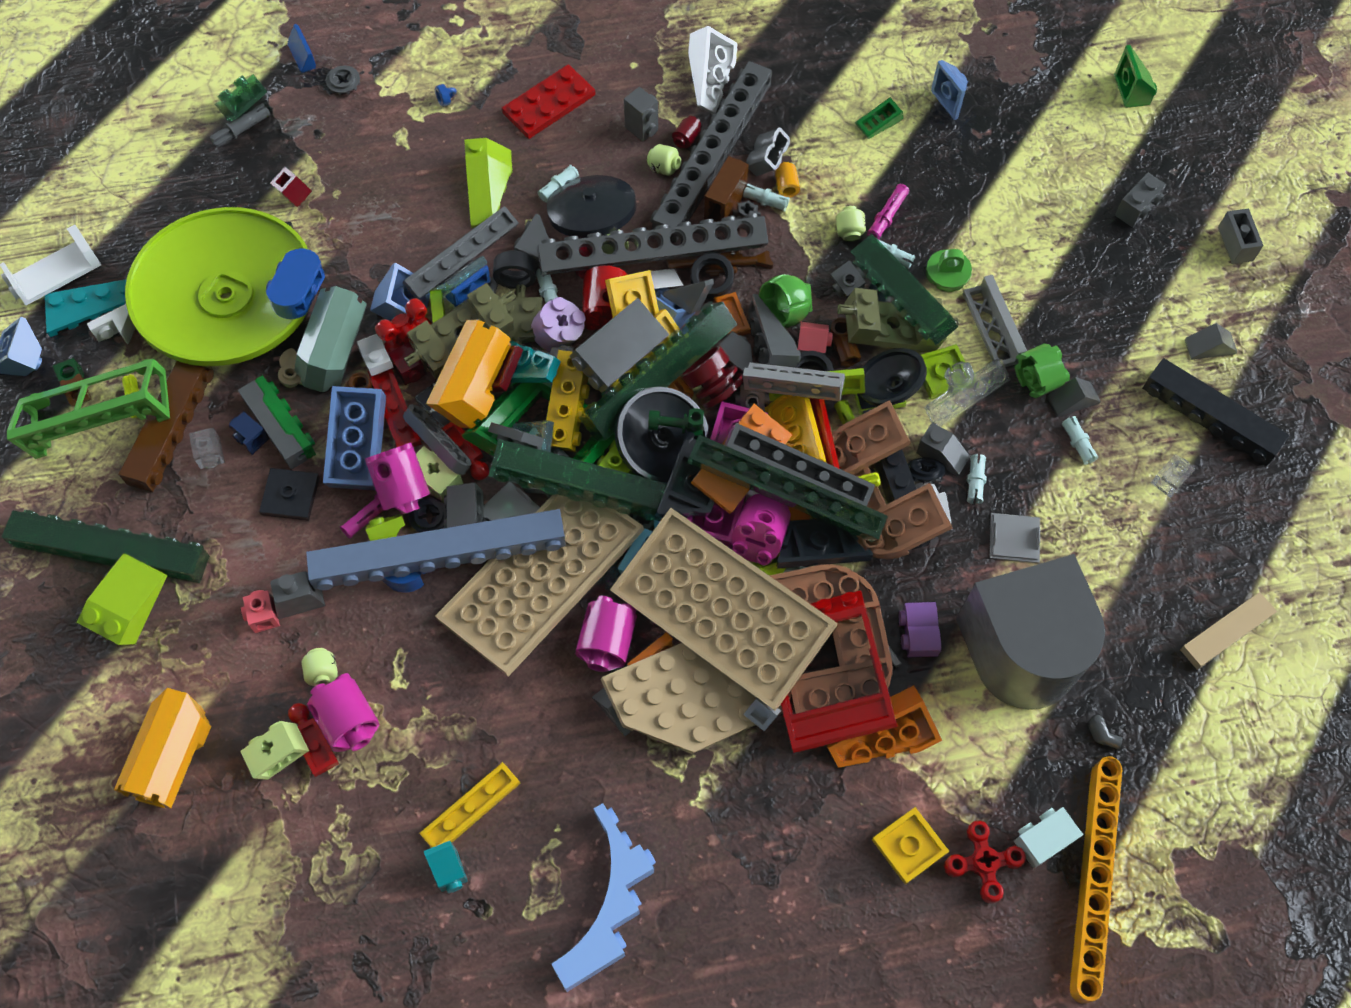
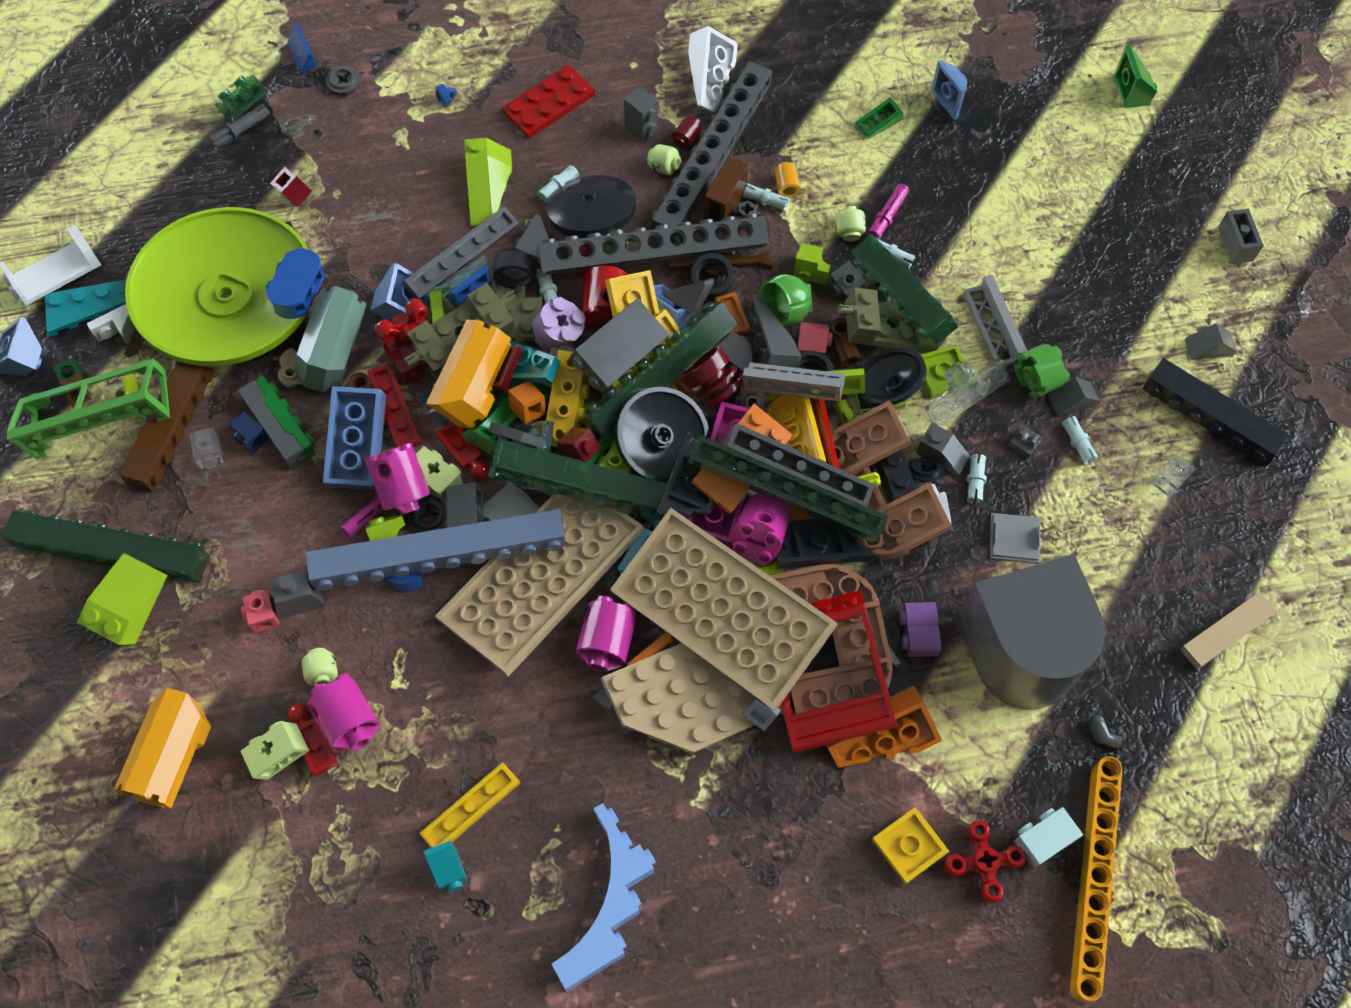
black plate [259,468,320,521] -> none
white slope [357,334,394,376] -> none
dark grey beam [403,404,472,475] -> none
dark green bar [648,408,704,441] -> none
white sticker [651,269,683,289] -> none
dark grey brick [746,127,790,176] -> none
bright green tile [926,249,972,292] -> none
dark grey brick [1115,173,1166,227] -> none
none -> orange brick [508,381,546,424]
none -> dark red brick [556,428,601,464]
none -> lime brick [793,243,830,285]
none -> dark grey tile [1008,425,1043,458]

